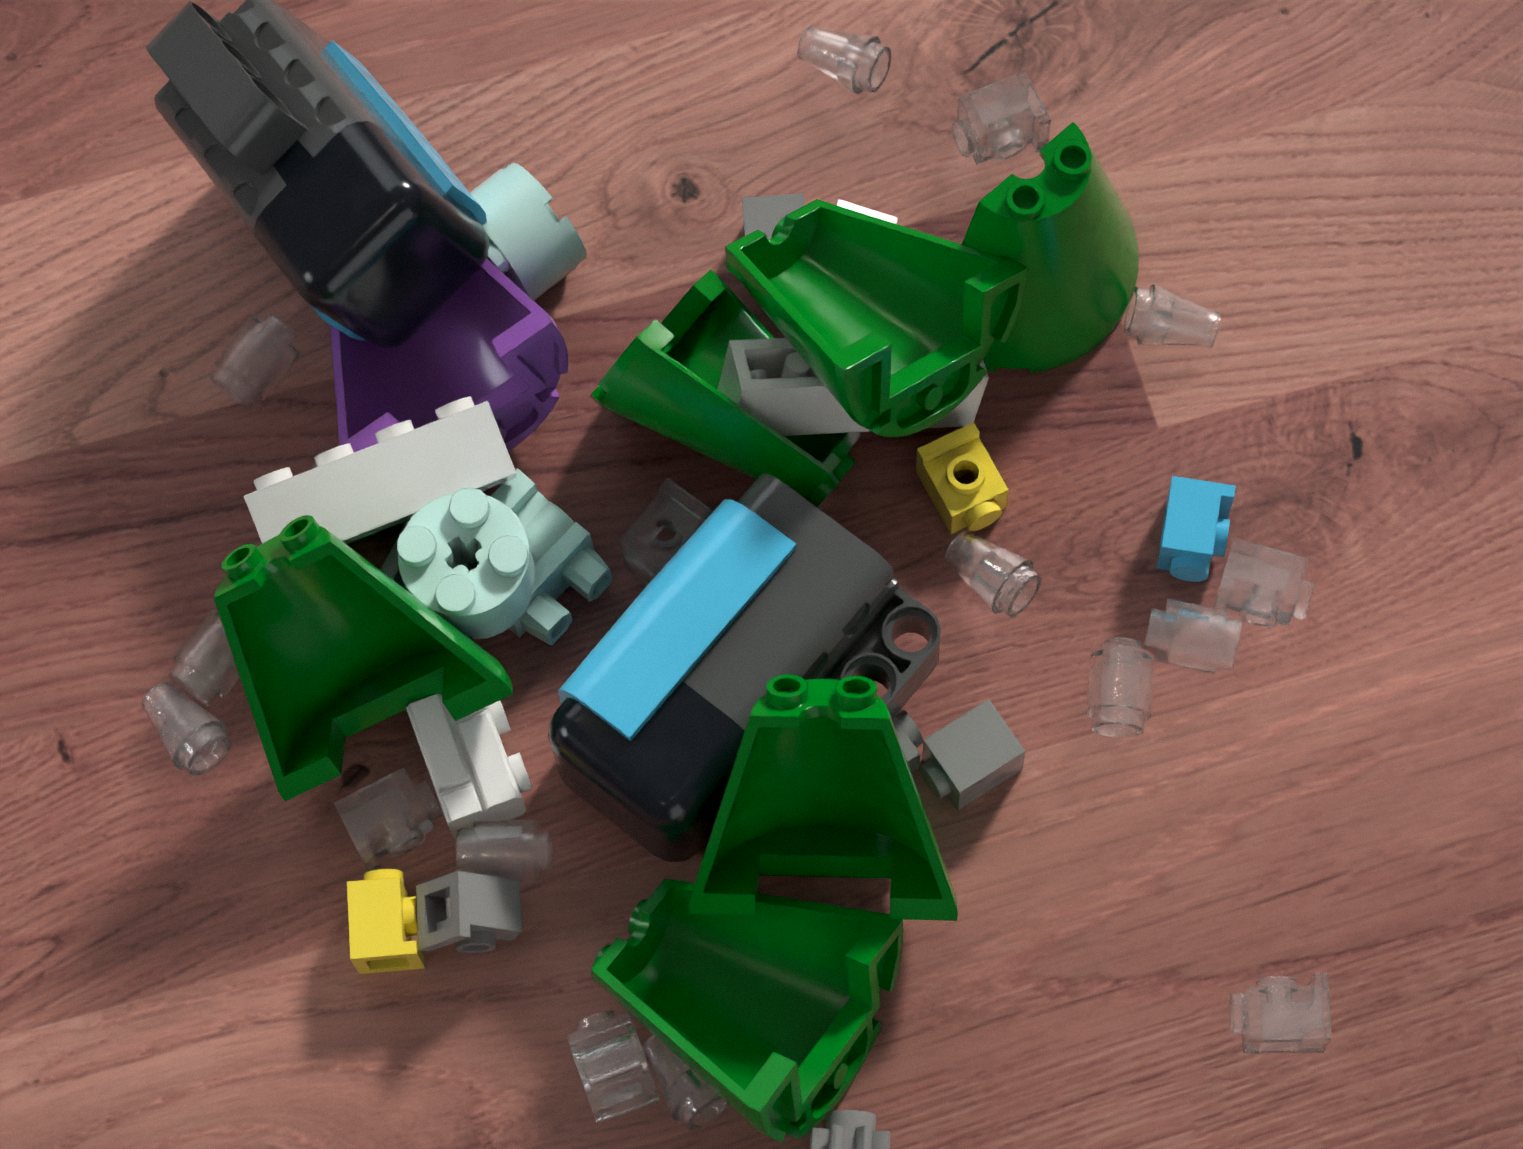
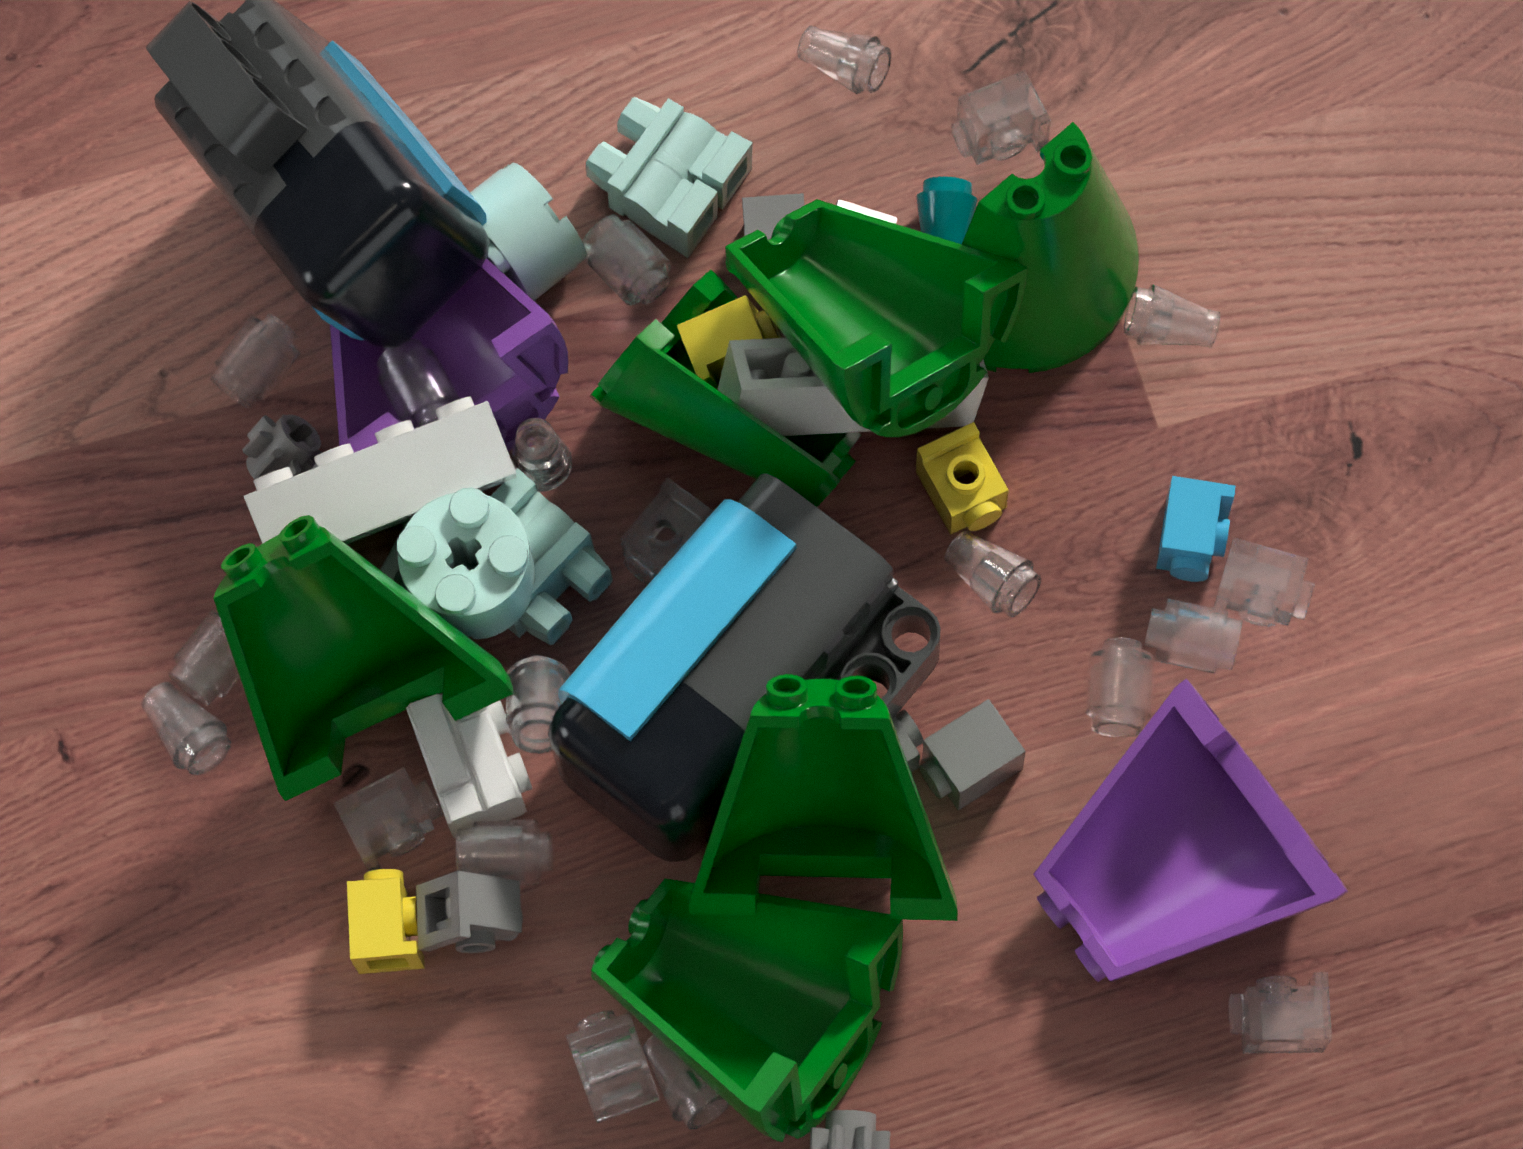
none -> light grey gear [242,414,323,480]
none -> clear brick [377,339,461,429]
none -> clear brick [506,655,570,754]
none -> clear cone [511,418,573,492]
none -> clear brick [582,214,671,305]
none -> light aqua hips [586,97,753,258]
none -> light yellow brick [677,295,781,389]
none -> teal cone [916,177,977,244]
none -> medium lavender cone [1033,678,1348,982]

